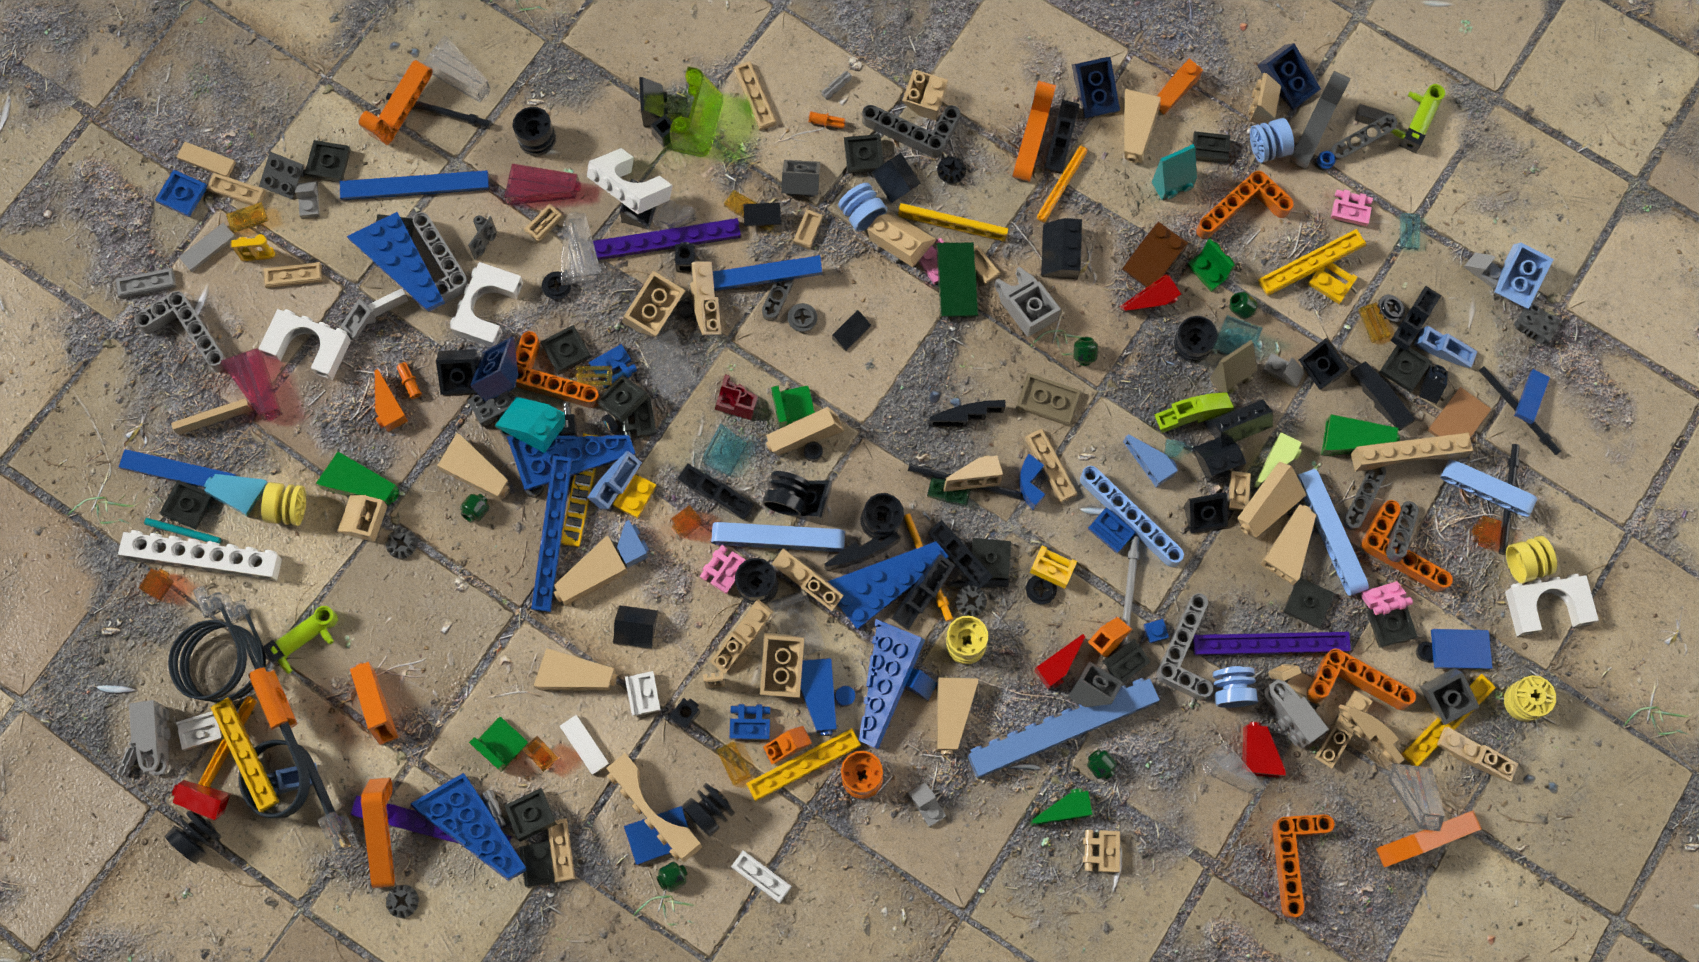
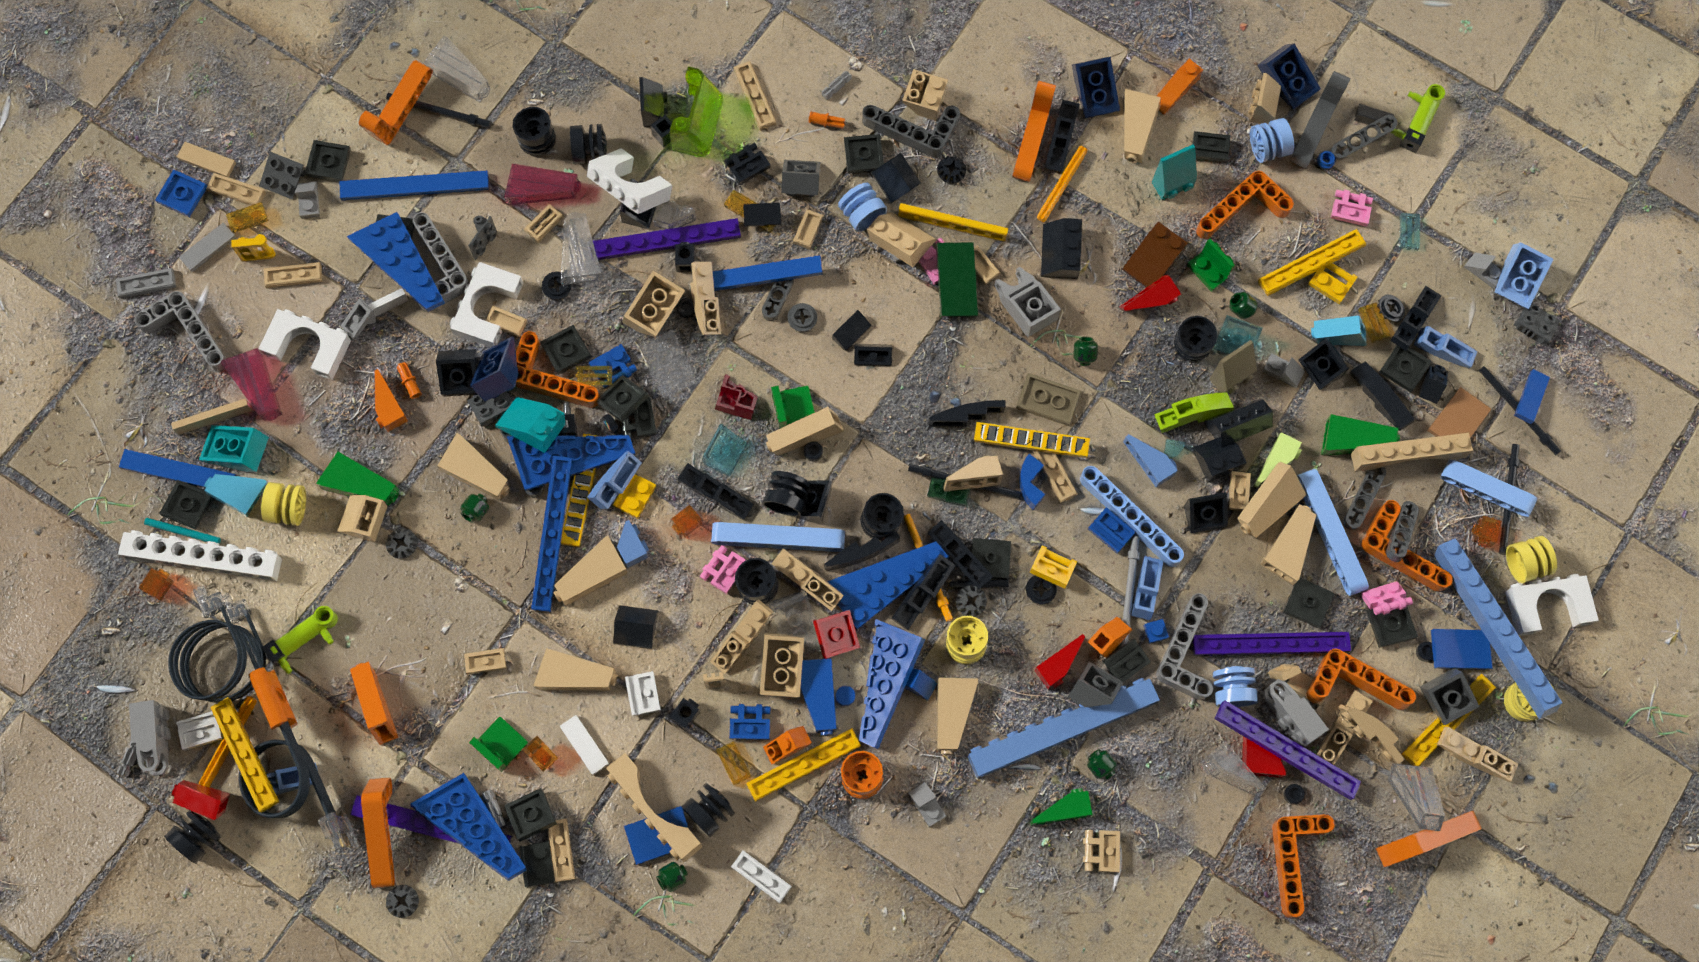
none -> teal slope [199,425,269,472]
none -> tan plate [464,648,507,675]
none -> tan tile [485,306,528,338]
none -> black wheel [570,124,607,164]
none -> black plate [723,142,771,185]
none -> red plate [813,610,860,659]
none -> black slope [854,344,892,366]
none -> tile [974,422,1090,458]
none -> medium blue slope [1131,556,1163,620]
none -> dark purple plate [1214,700,1361,800]
none -> black tile [1283,784,1305,805]
none -> medium azure slope [1311,316,1367,346]
none -> medium blue brick [1434,538,1562,719]

